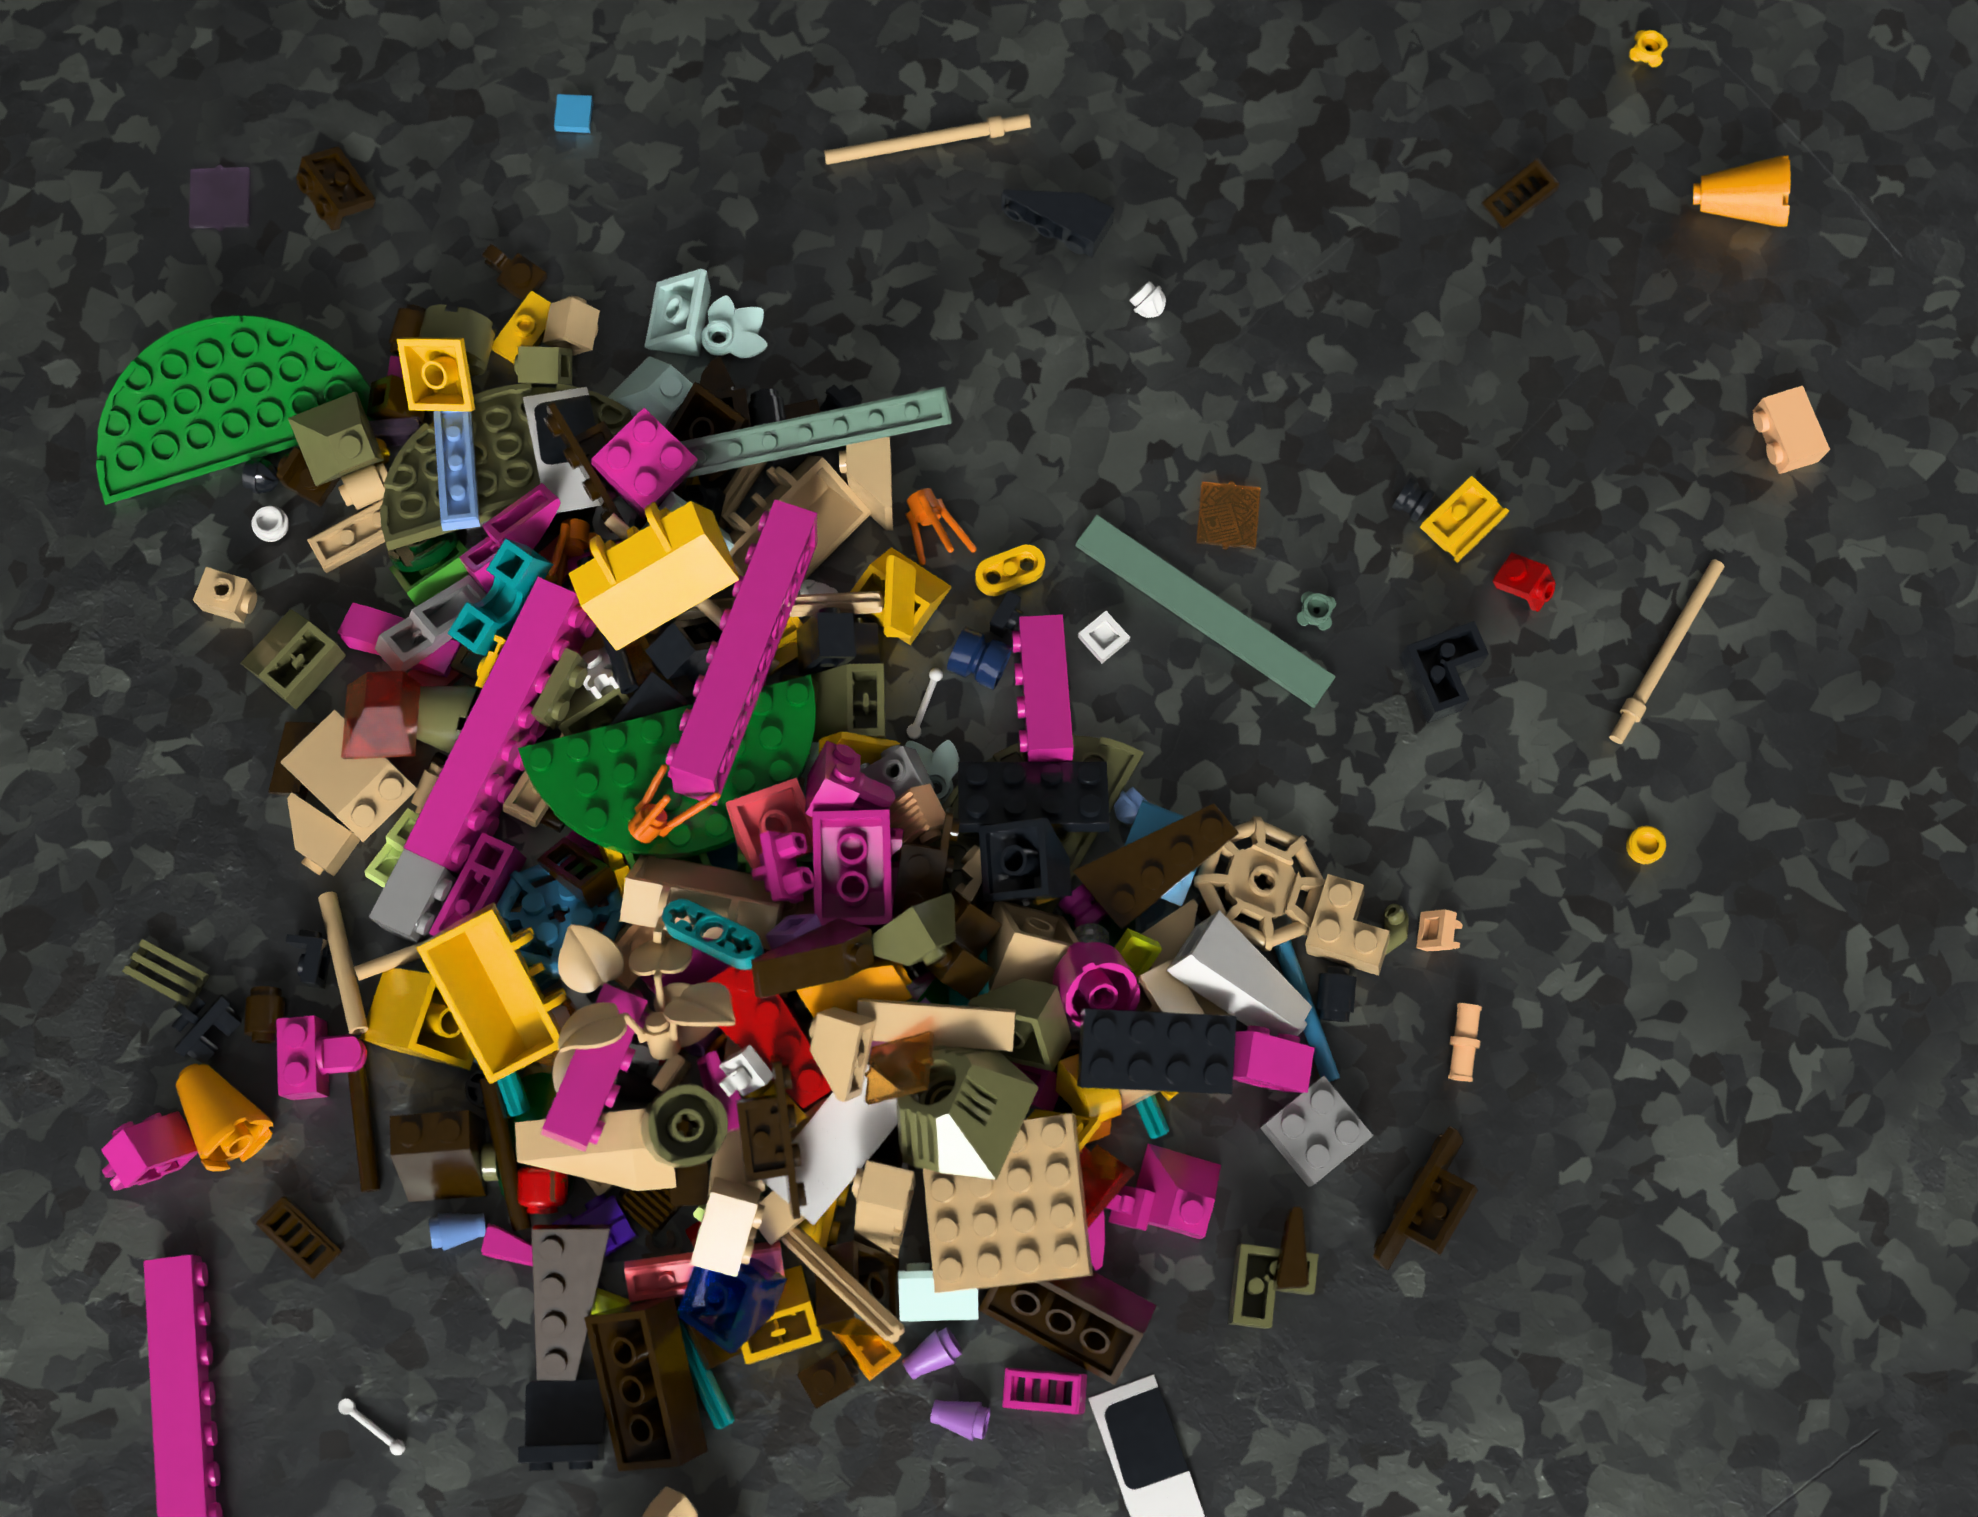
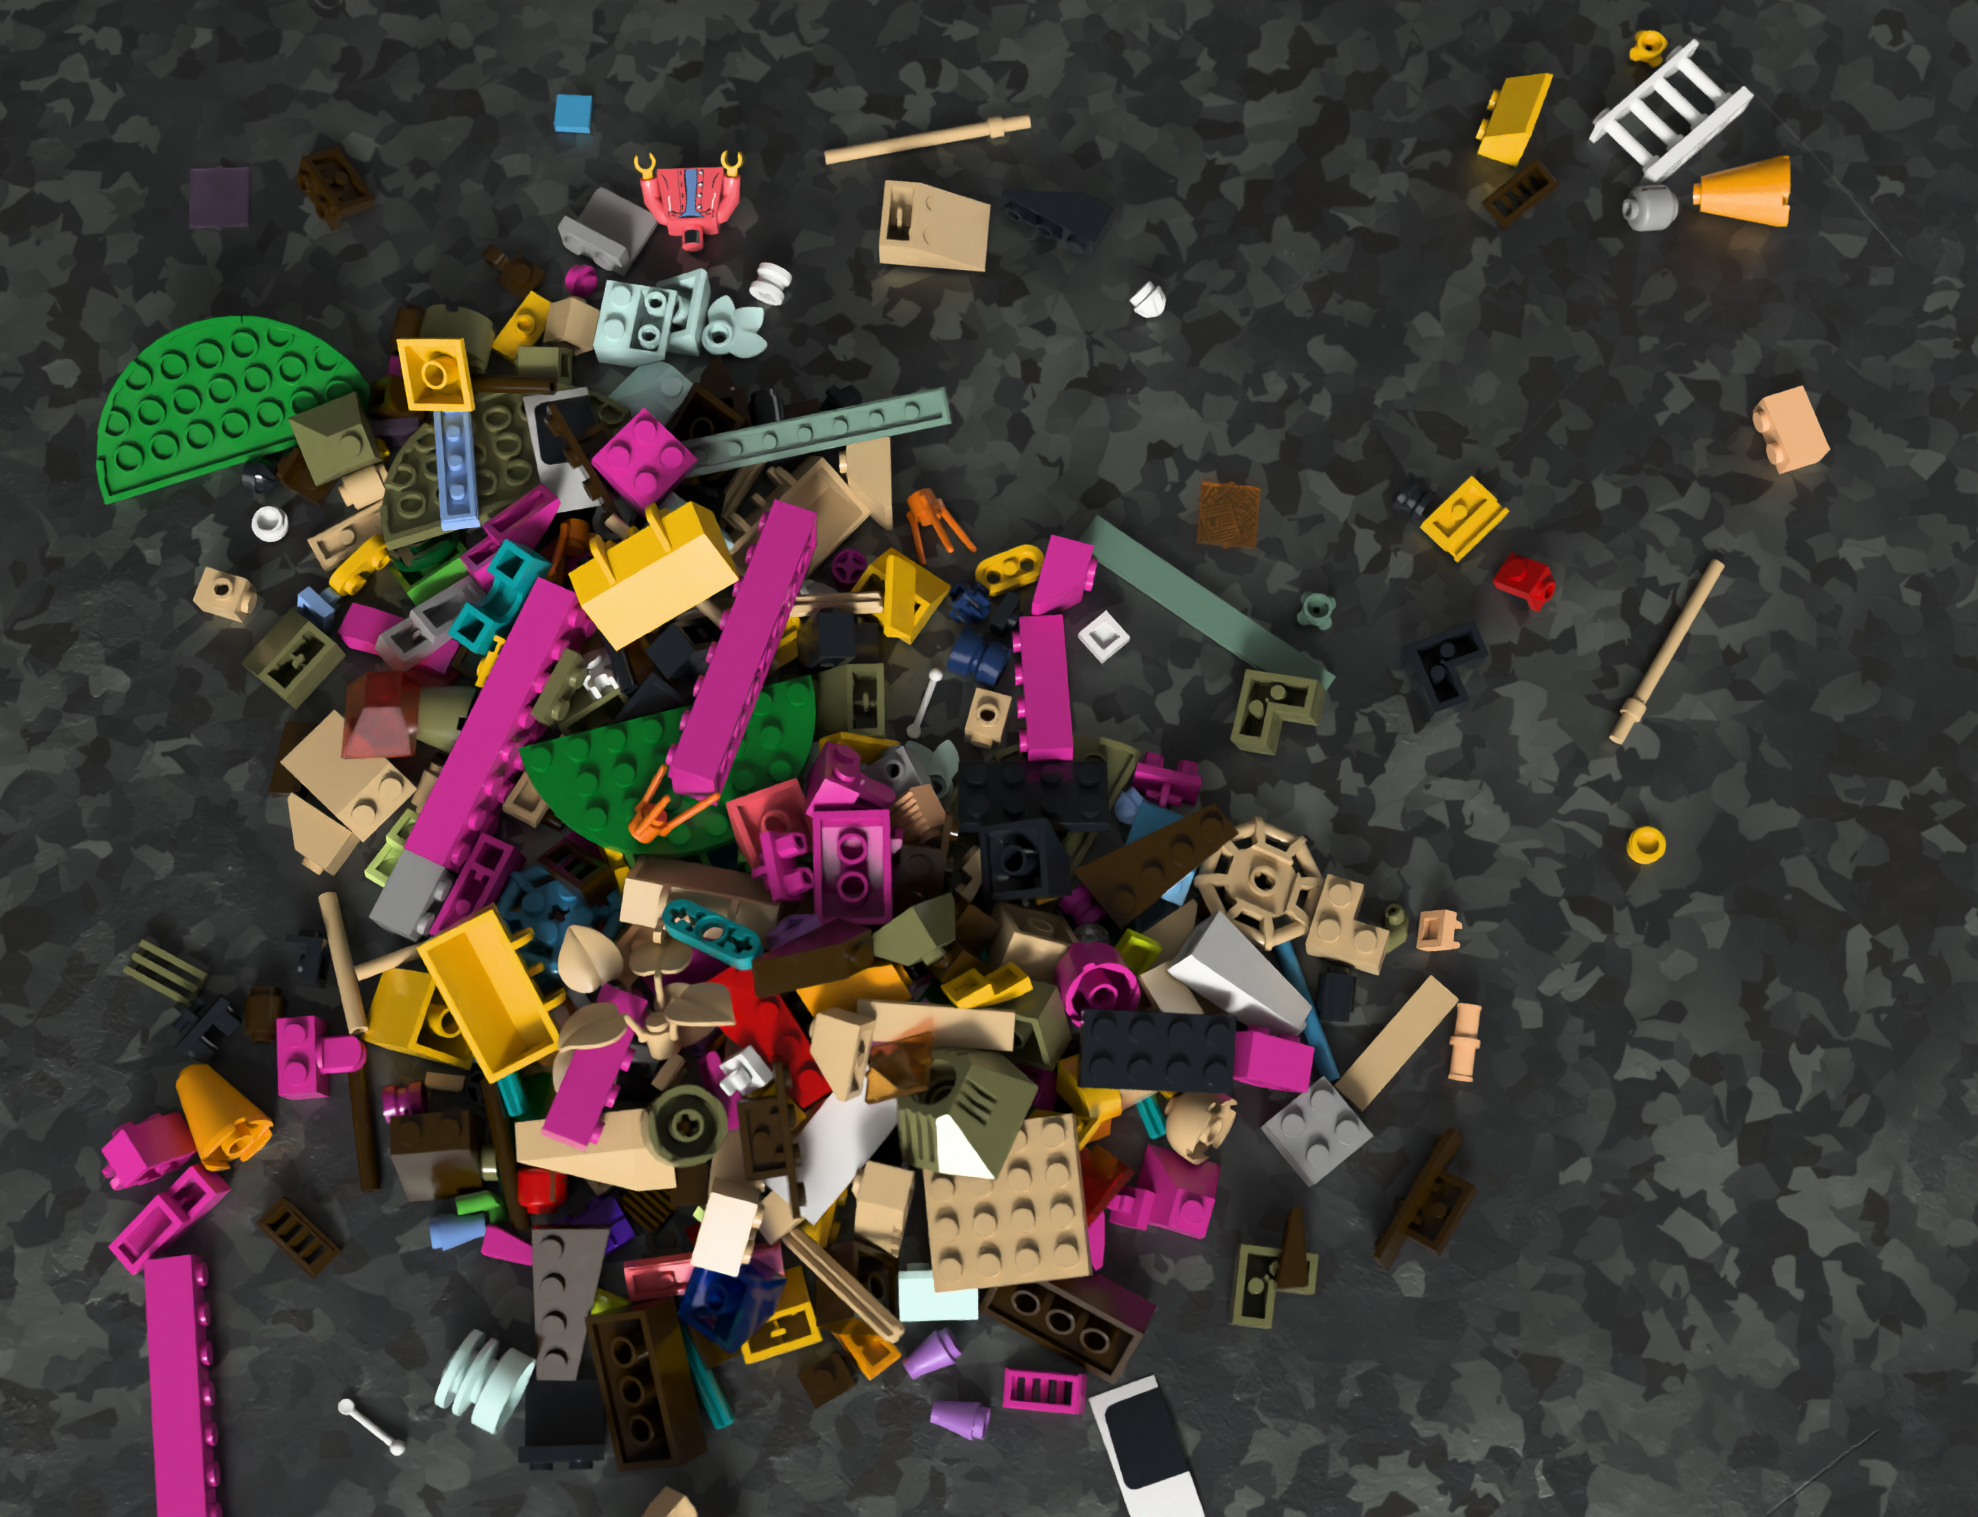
none -> dark pink slope [108,1163,231,1276]
none -> light blue tile [297,586,341,634]
none -> yellow plate [329,534,390,596]
none -> magenta wheel [382,1080,429,1124]
none -> tan tile [425,1072,468,1095]
none -> light aqua wheel [435,1329,536,1435]
none -> bright green arm [455,1190,510,1224]
none -> dark brown piece [470,374,557,395]
none -> light grey bracket [558,188,658,277]
none -> dark pink plate [565,264,597,299]
none -> light aqua slope [593,280,678,368]
none -> coral torso [634,150,745,252]
none -> white wheel [749,262,792,305]
none -> magenta wheel [832,549,868,592]
none -> tan slope [879,180,991,272]
none -> yellow slope [940,961,1033,1009]
none -> dark blue gear [947,579,991,626]
none -> tan brick [965,687,1012,749]
none -> dark pink slope [1031,534,1099,616]
none -> dark pink hips [1131,752,1203,808]
none -> tan cylinder [1165,1092,1237,1165]
none -> olive brick [1230,669,1326,756]
none -> tan tile [1333,975,1460,1113]
none -> yellow slope [1476,73,1553,167]
none -> white fence [1589,39,1754,186]
none -> light grey head [1622,184,1678,231]

